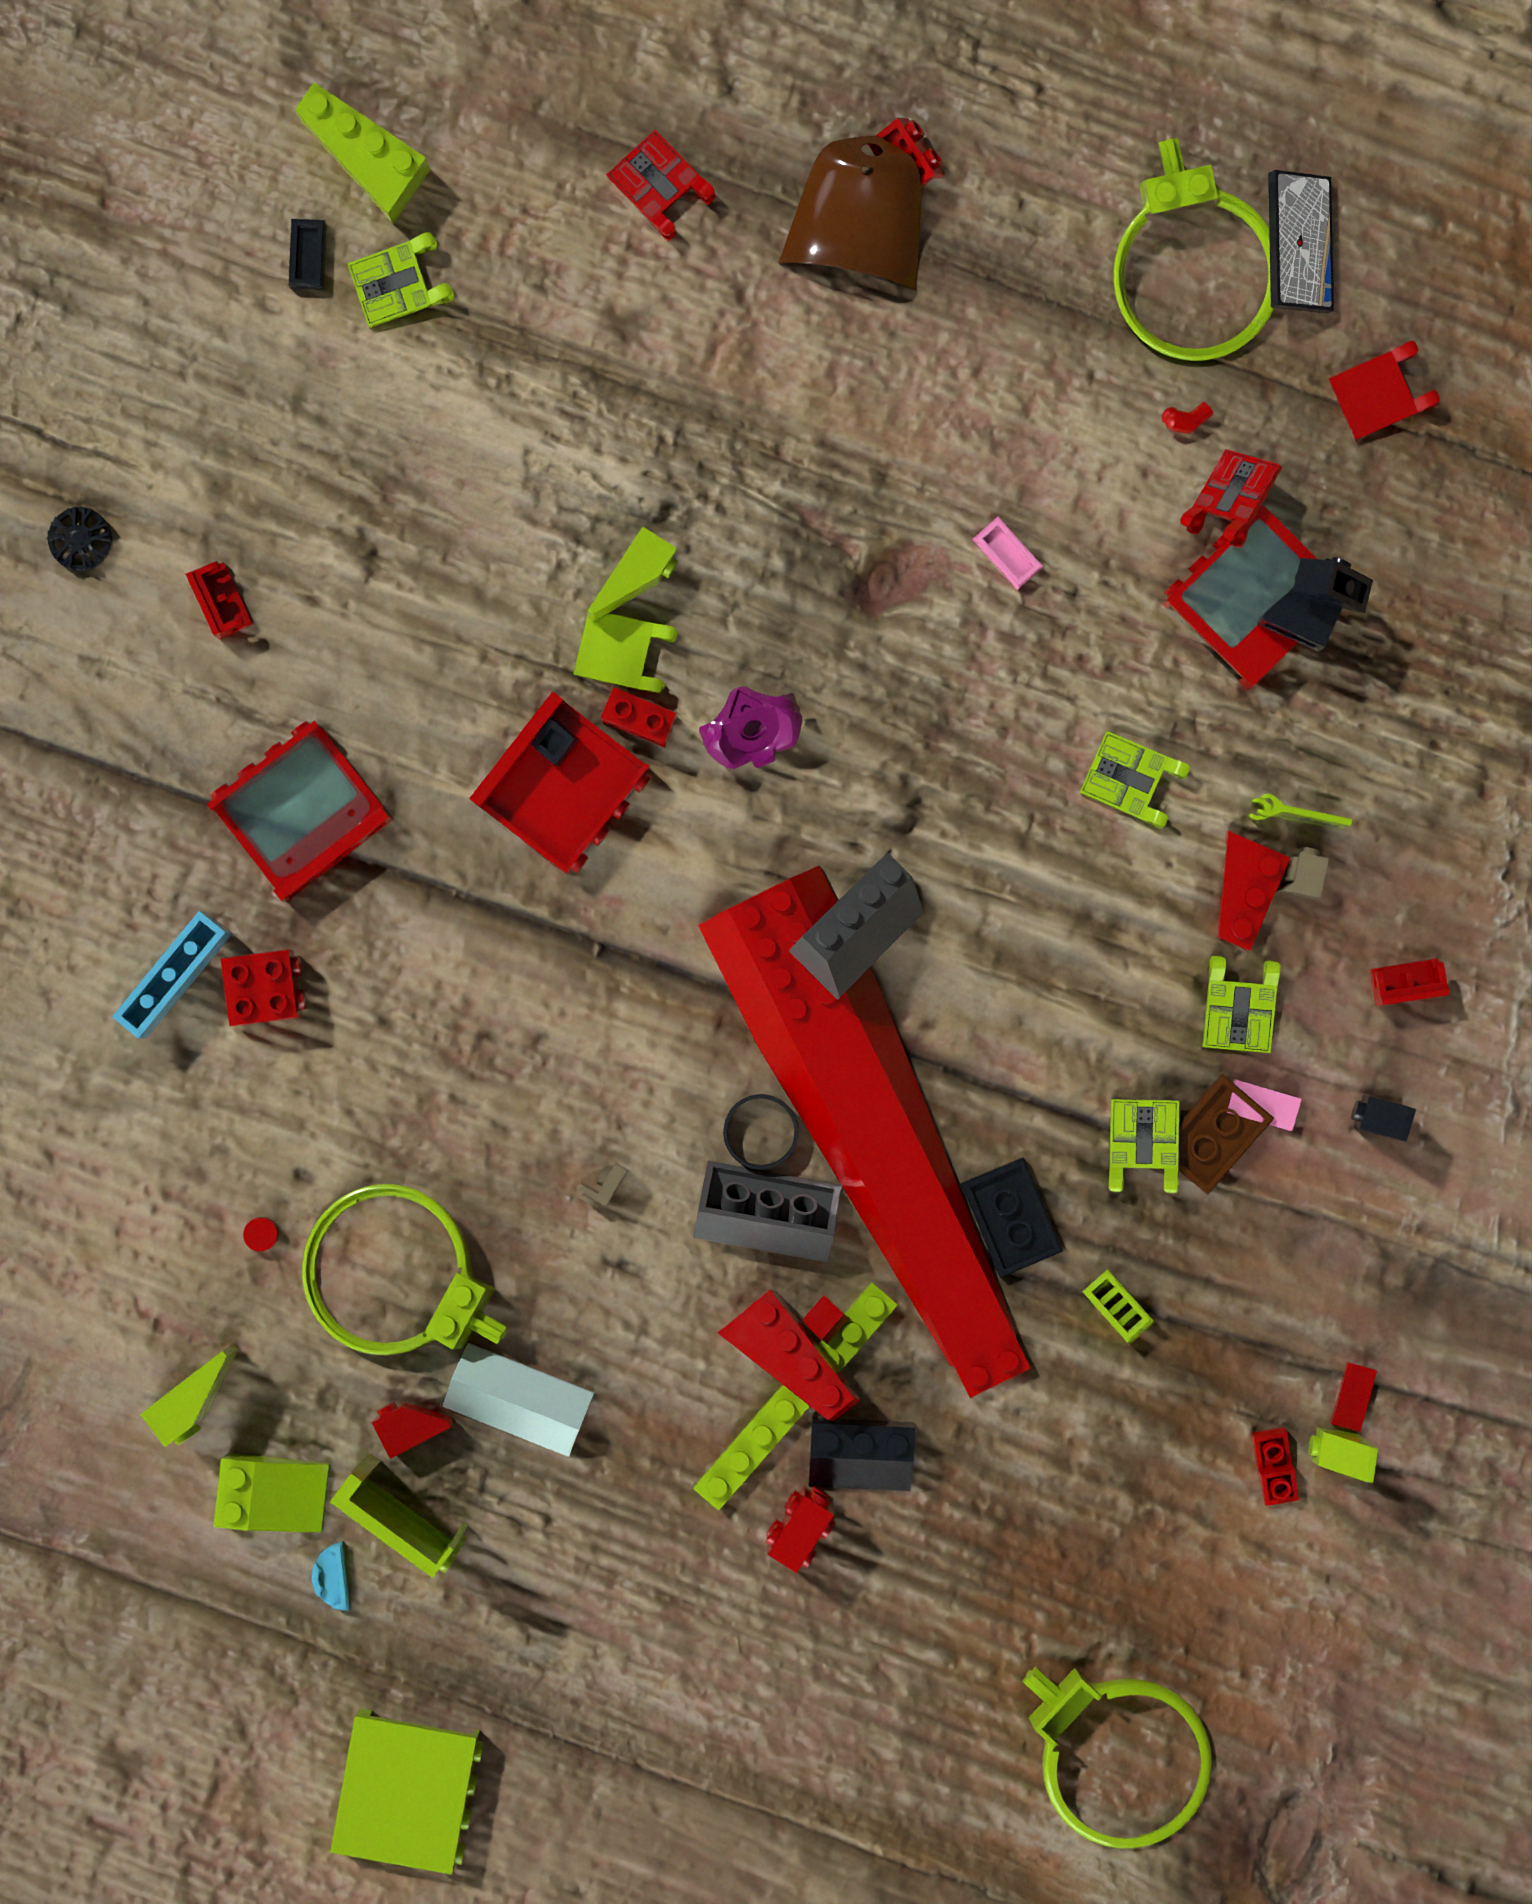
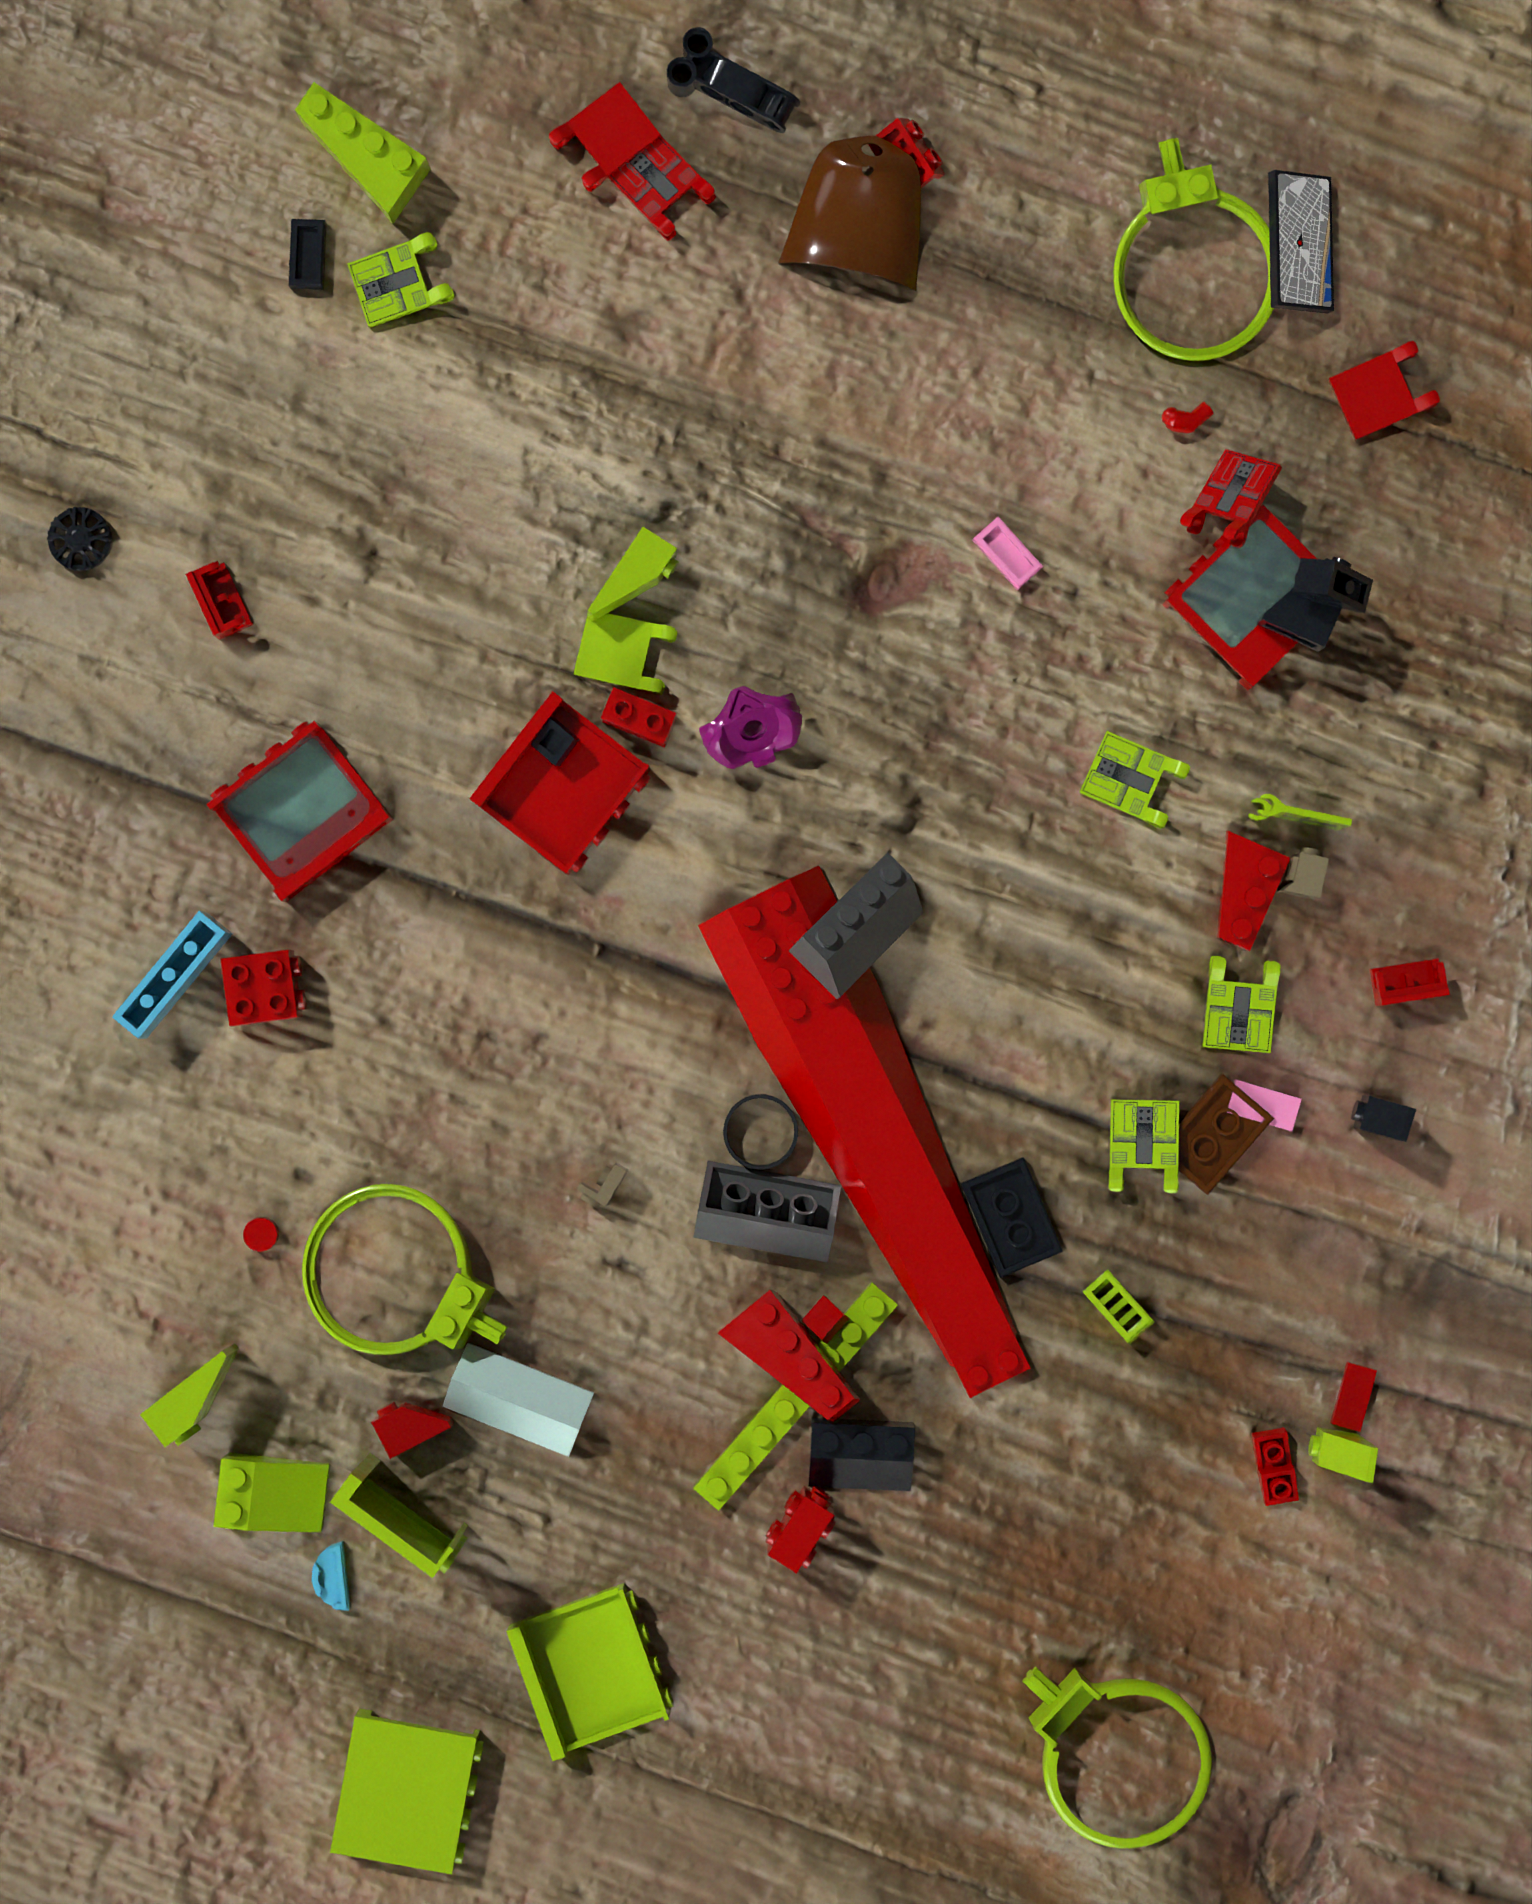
none -> lime panel [506,1583,674,1761]
none -> red flag [549,82,661,192]
none -> black piece [667,27,801,133]

